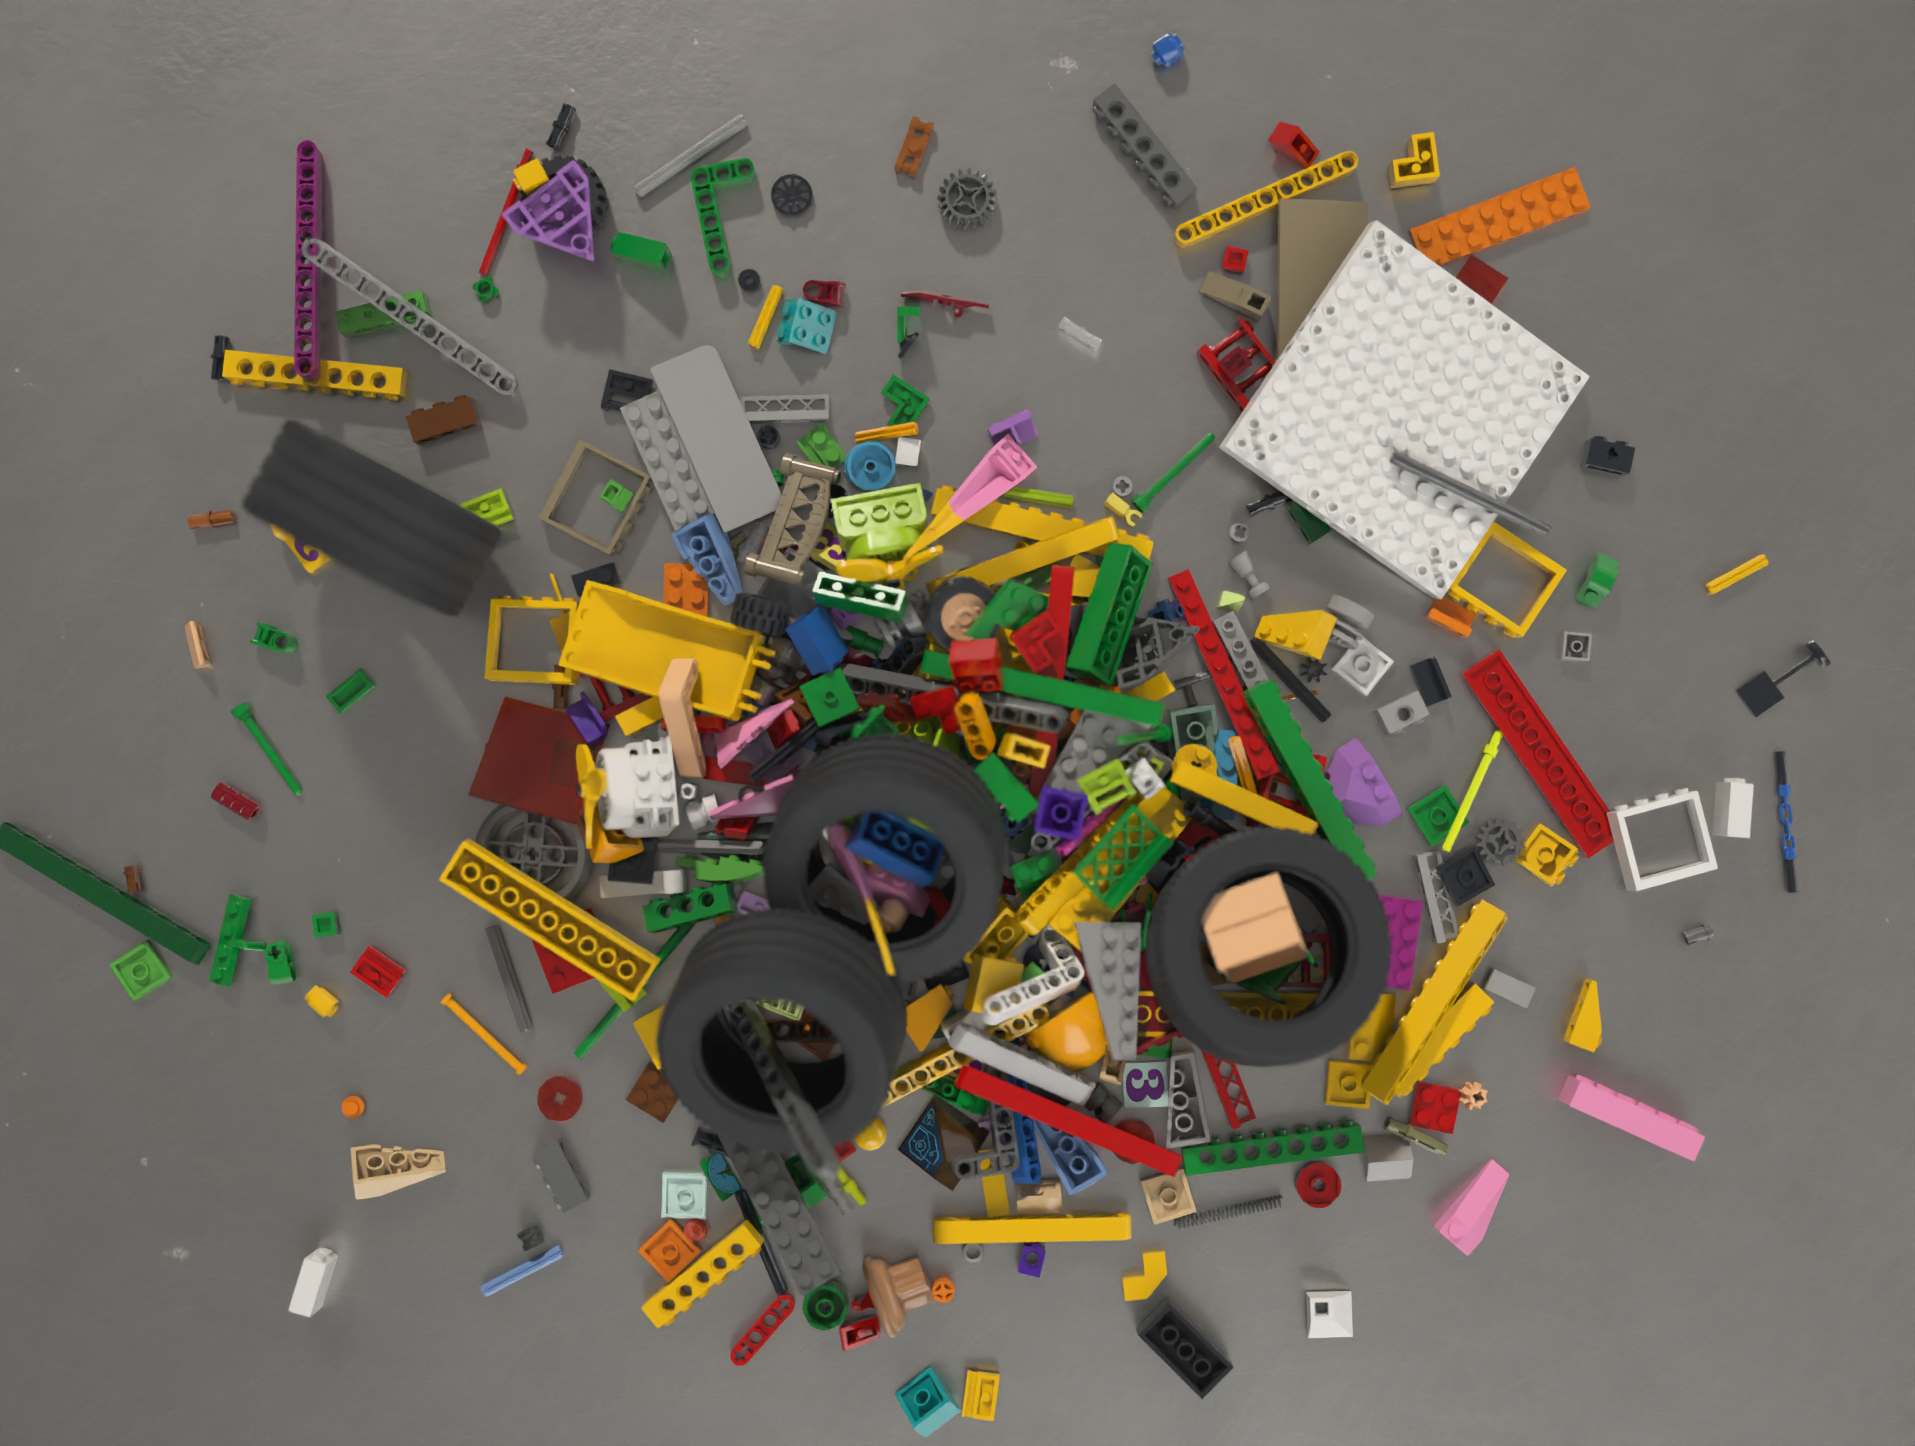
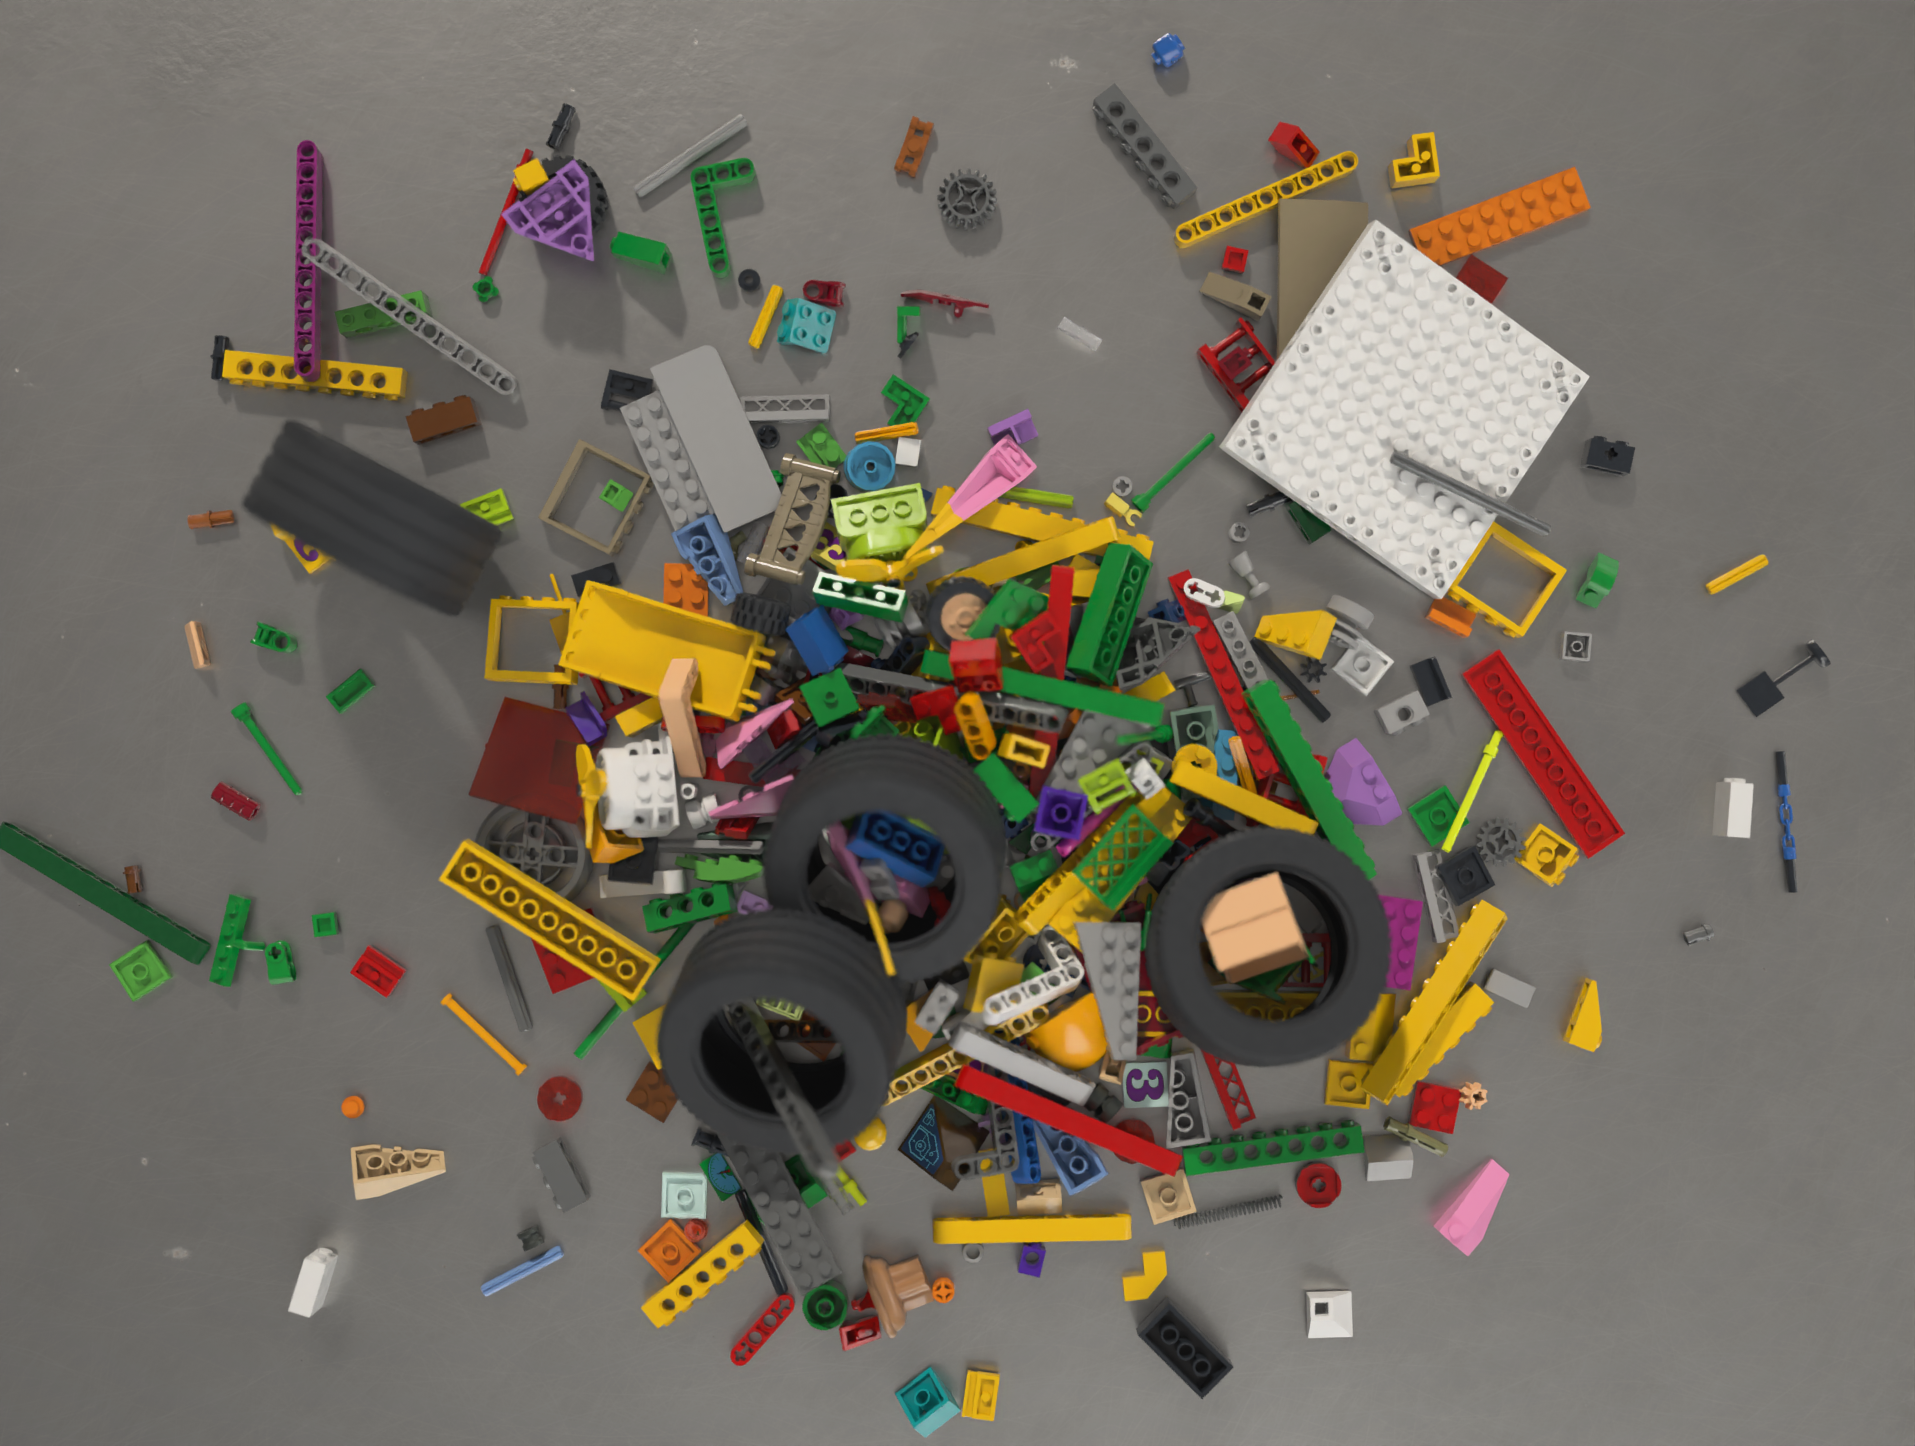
yellow brick [304,985,339,1018] -> none
black wheel [771,174,813,217] -> none
red piece [1000,874,1016,896] -> none
bright pink brick [1558,1074,1705,1161] -> none
white window [1607,788,1718,891] -> none
none -> light grey slope [860,858,900,901]
none -> light grey panel [915,978,959,1034]
none -> white beam [1184,578,1225,608]

